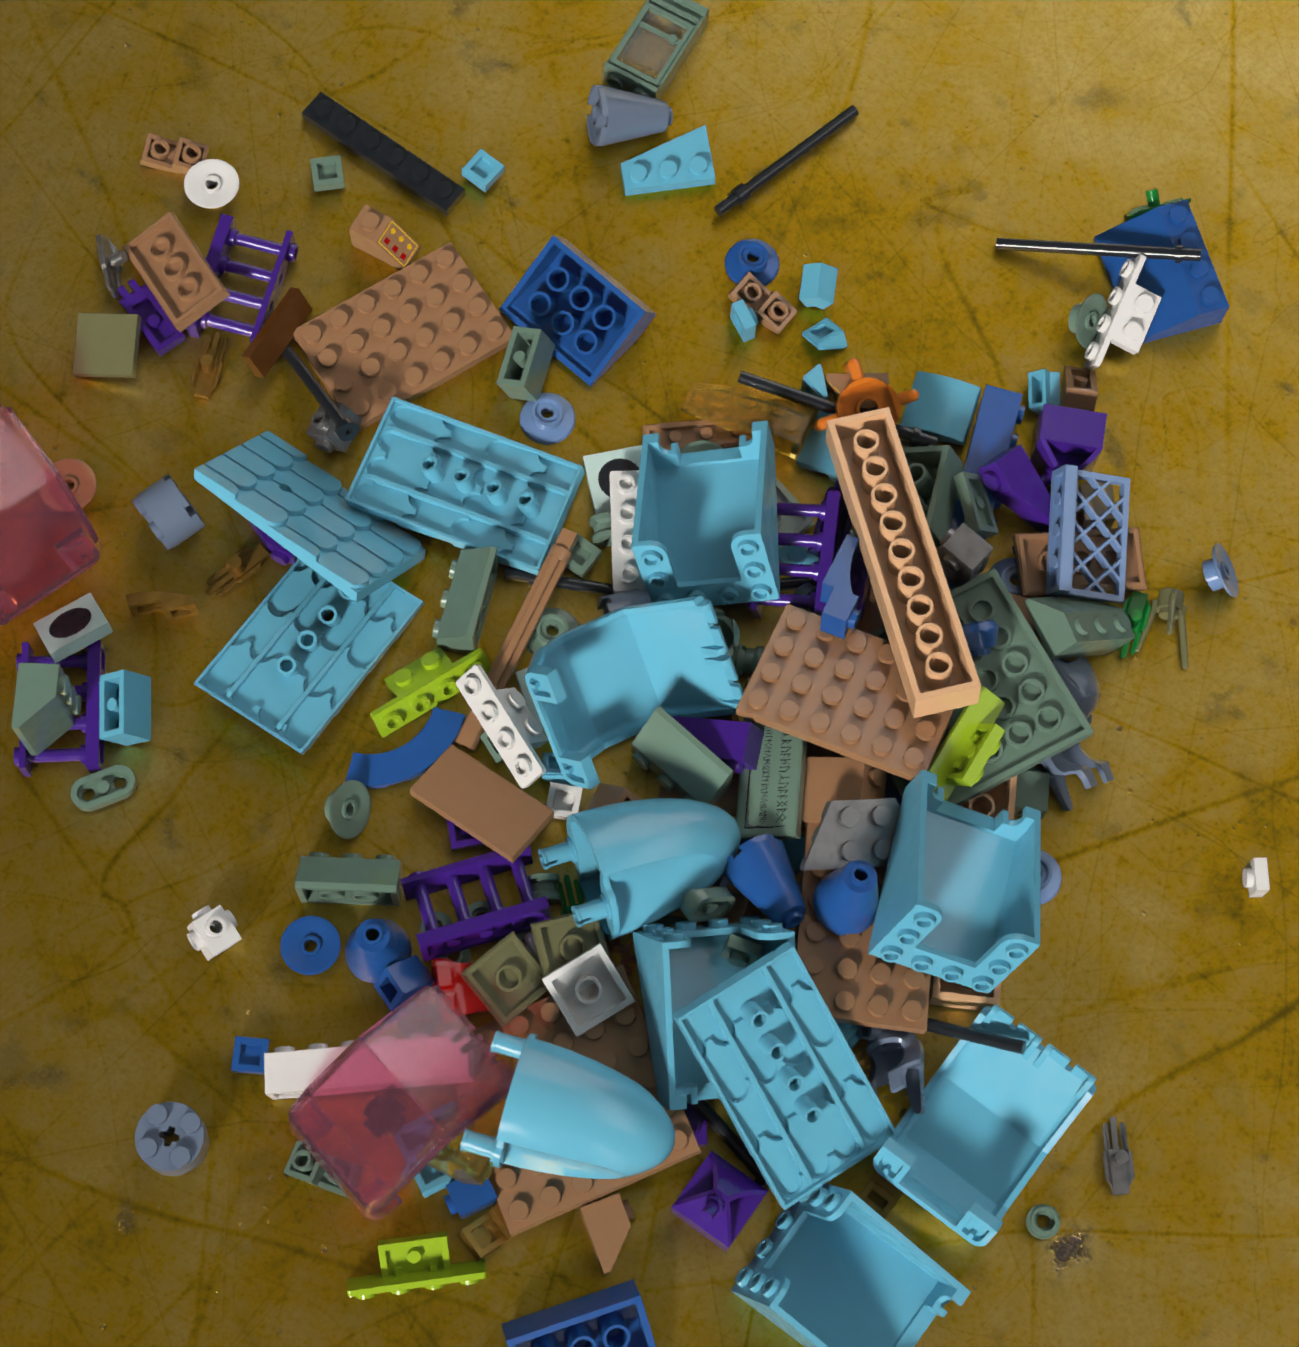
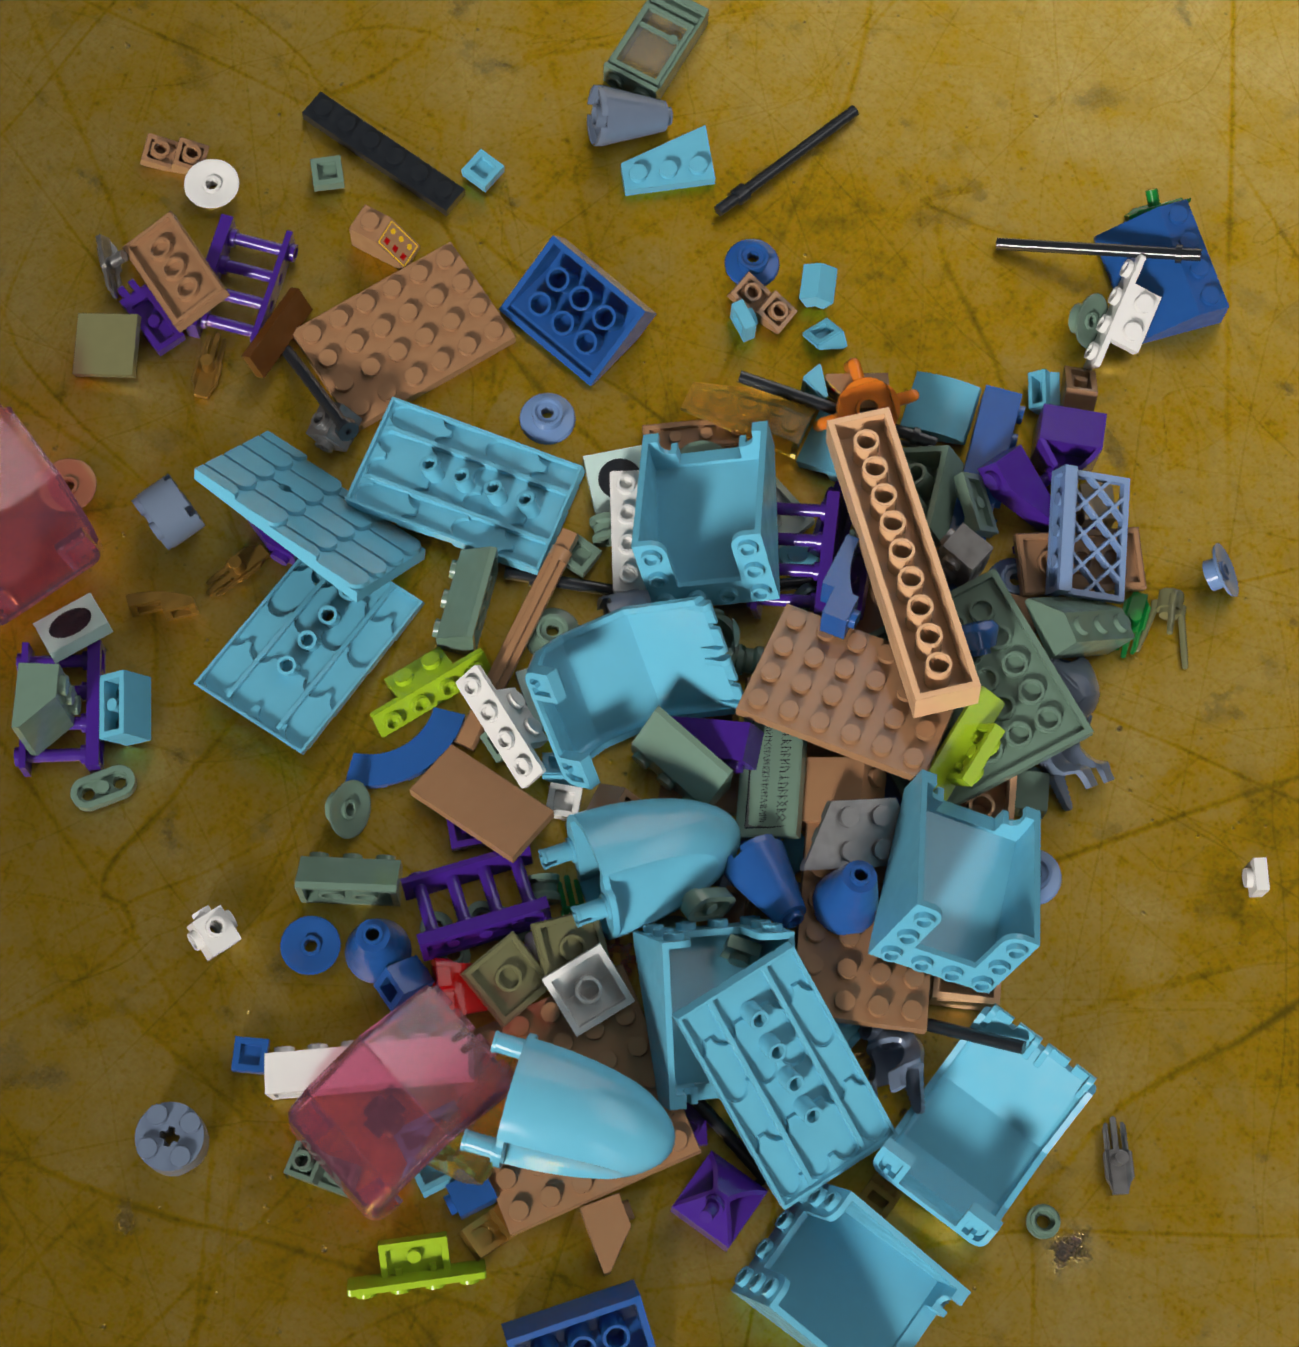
sand green brick [496,326,555,402] -> none

